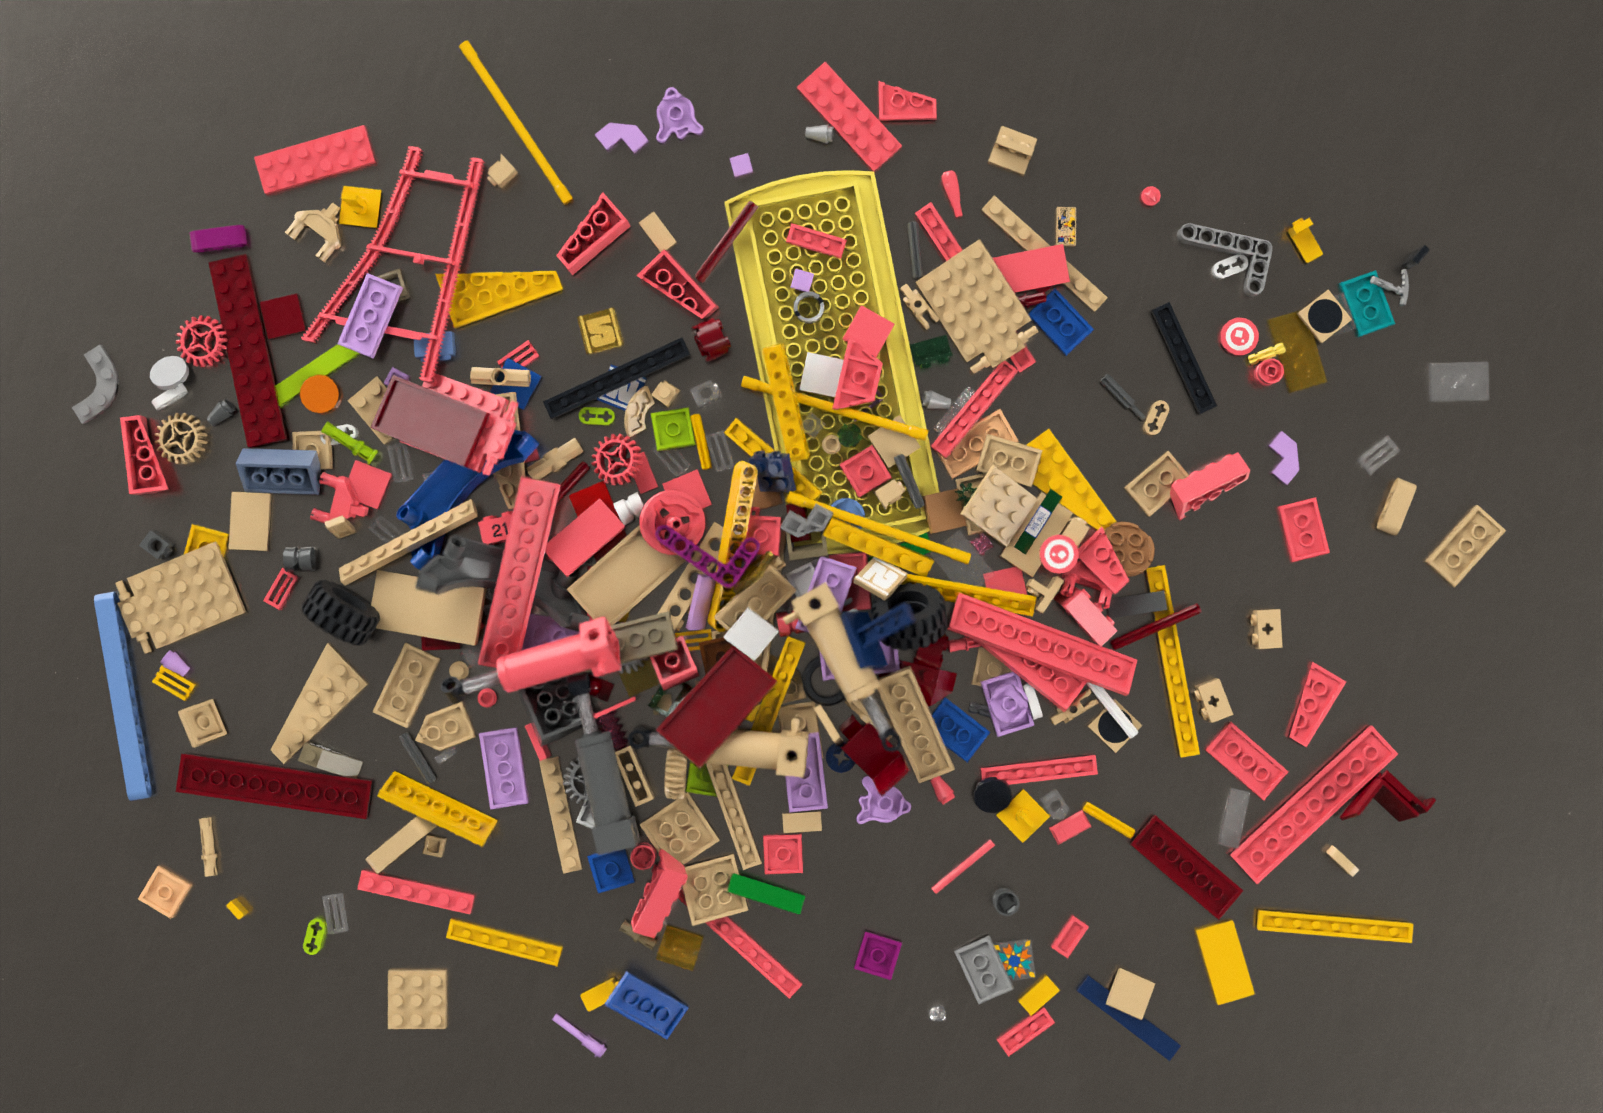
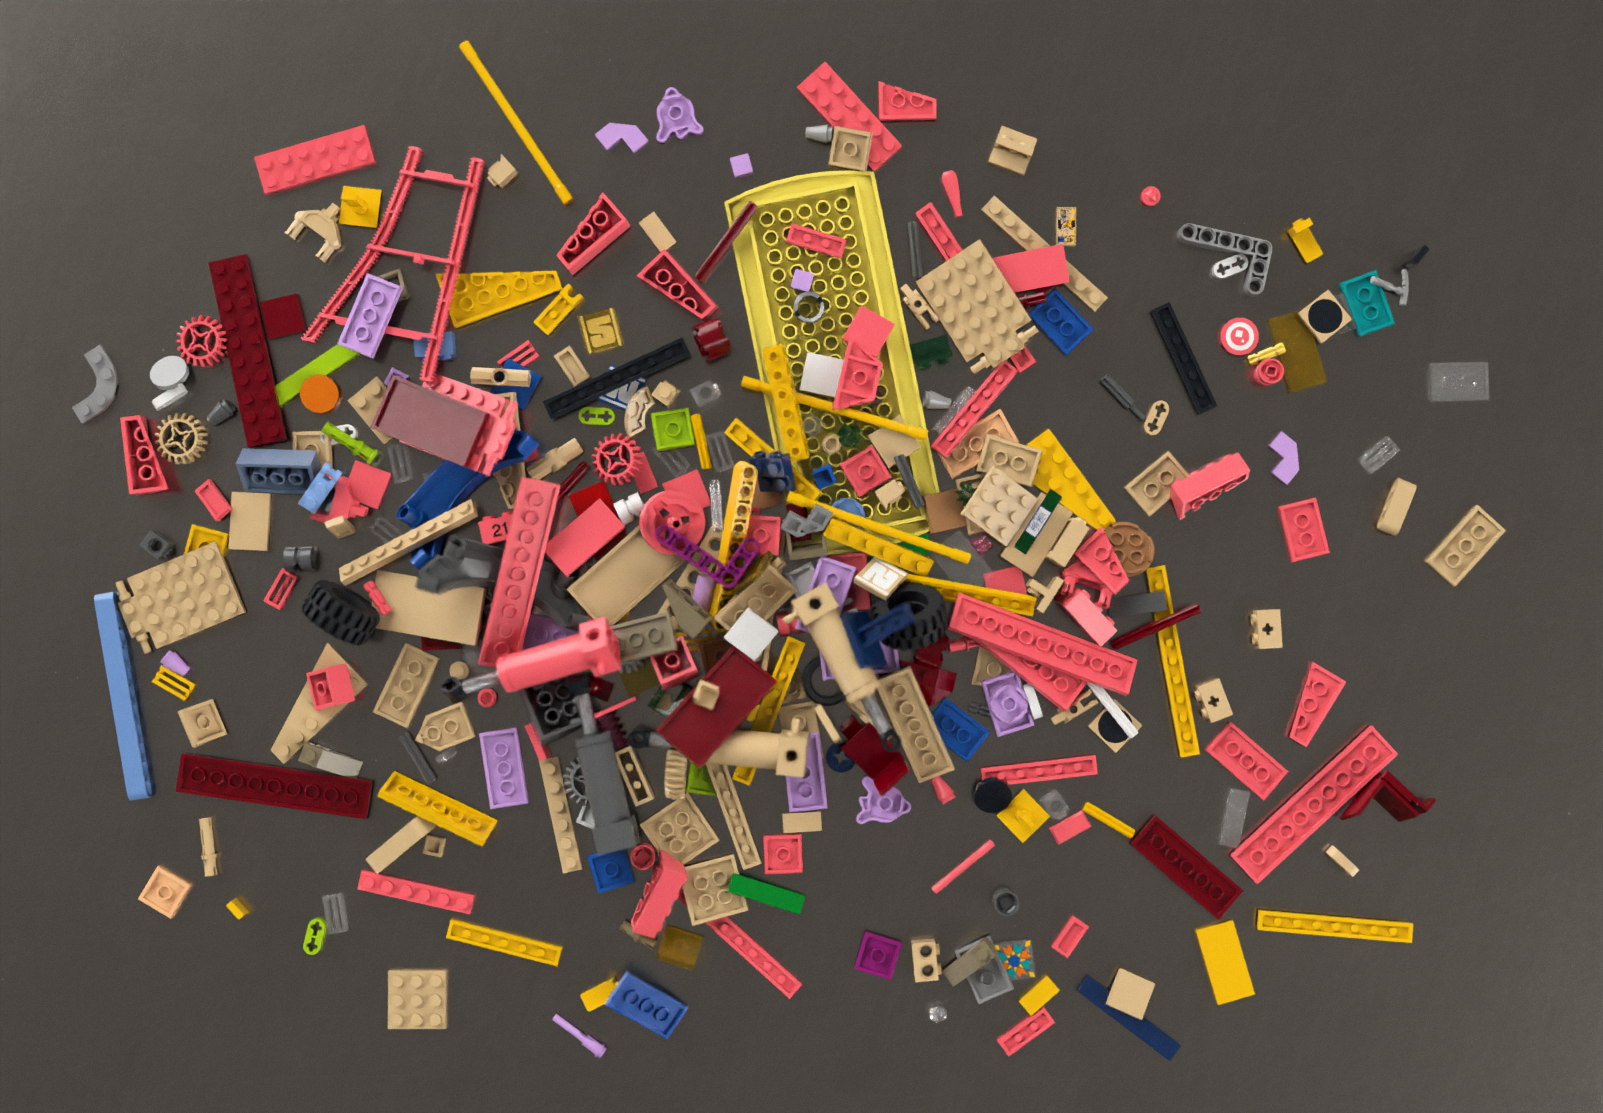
magenta beam [189,225,247,253] -> none
coral tile [1039,535,1079,574] -> none
none -> coral tile [194,479,233,521]
none -> light blue plate [298,462,343,514]
none -> coral slope [306,663,355,711]
none -> coral axle [364,581,392,616]
none -> yellow plate [534,284,583,335]
none -> tan tile [554,345,591,387]
none -> dark tan slope [662,579,713,639]
none -> tan panel [693,680,720,711]
none -> clear axle [709,479,724,533]
none -> blue panel [812,464,837,489]
none -> tan tile [829,126,873,171]
none -> tan brick [911,939,942,982]
none -> dark tan slope [941,936,998,987]

